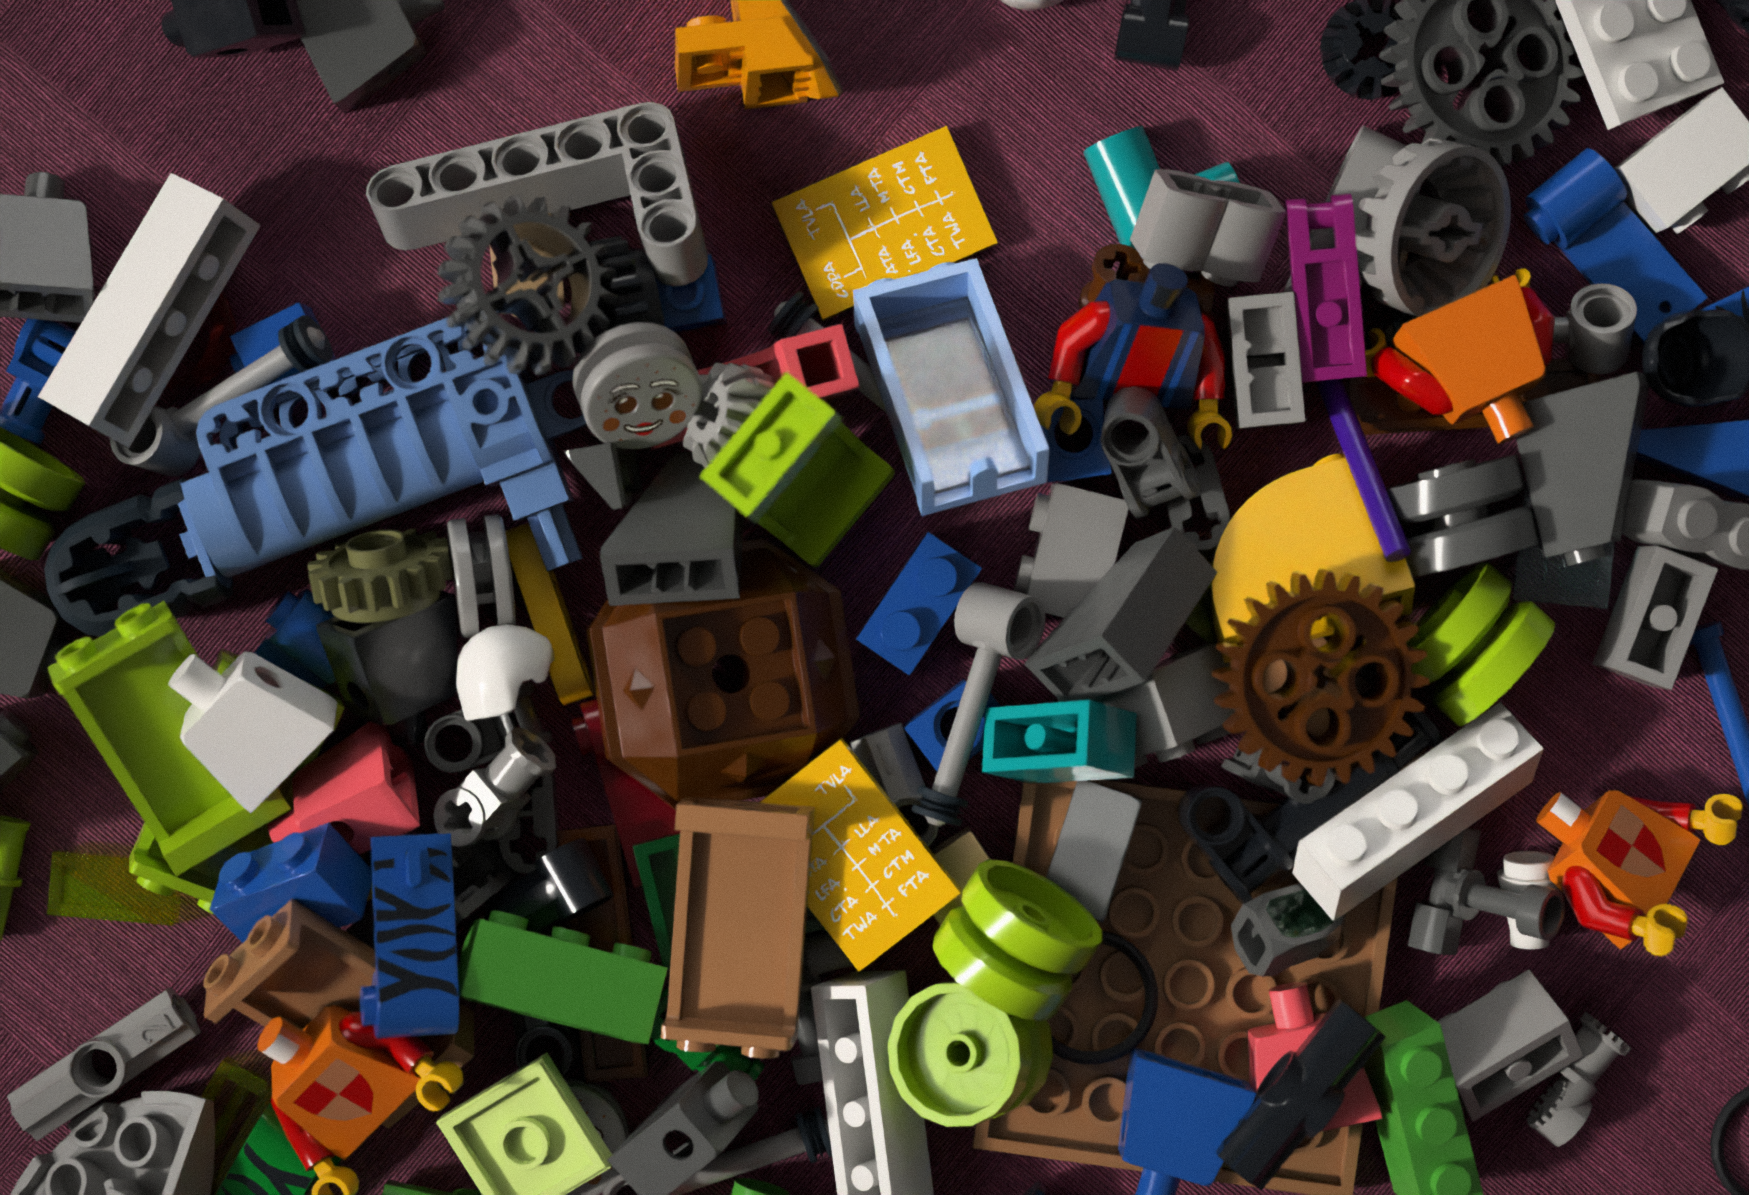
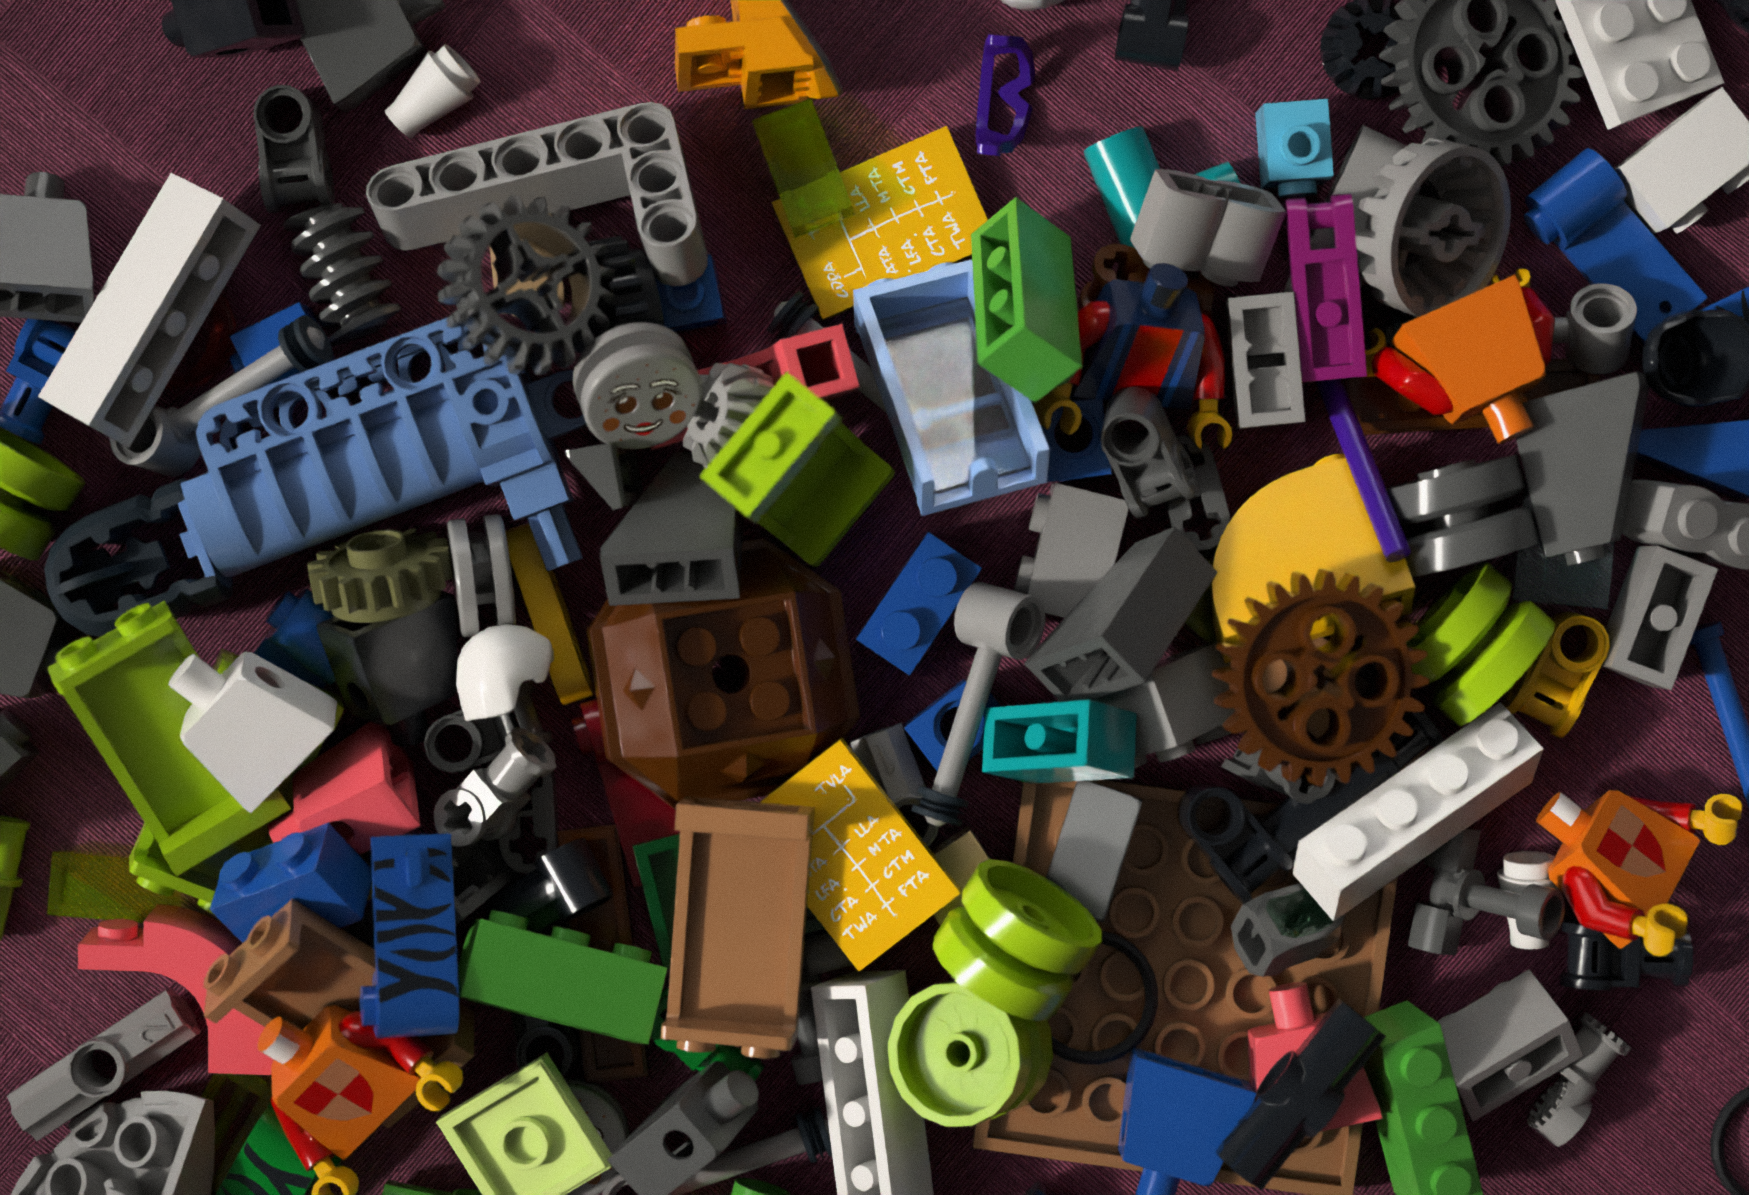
none -> coral arch [78,904,274,1075]
none -> dark grey piece [253,85,335,214]
none -> dark grey piece [283,203,402,346]
none -> white cone [385,44,481,139]
none -> clear neon green tile [752,98,855,238]
none -> bright green brick [971,197,1082,403]
none -> dark purple helmet [975,34,1035,156]
none -> medium azure brick [1255,99,1334,198]
none -> yellow piece [1502,612,1610,739]
none -> black connector [1560,919,1693,990]

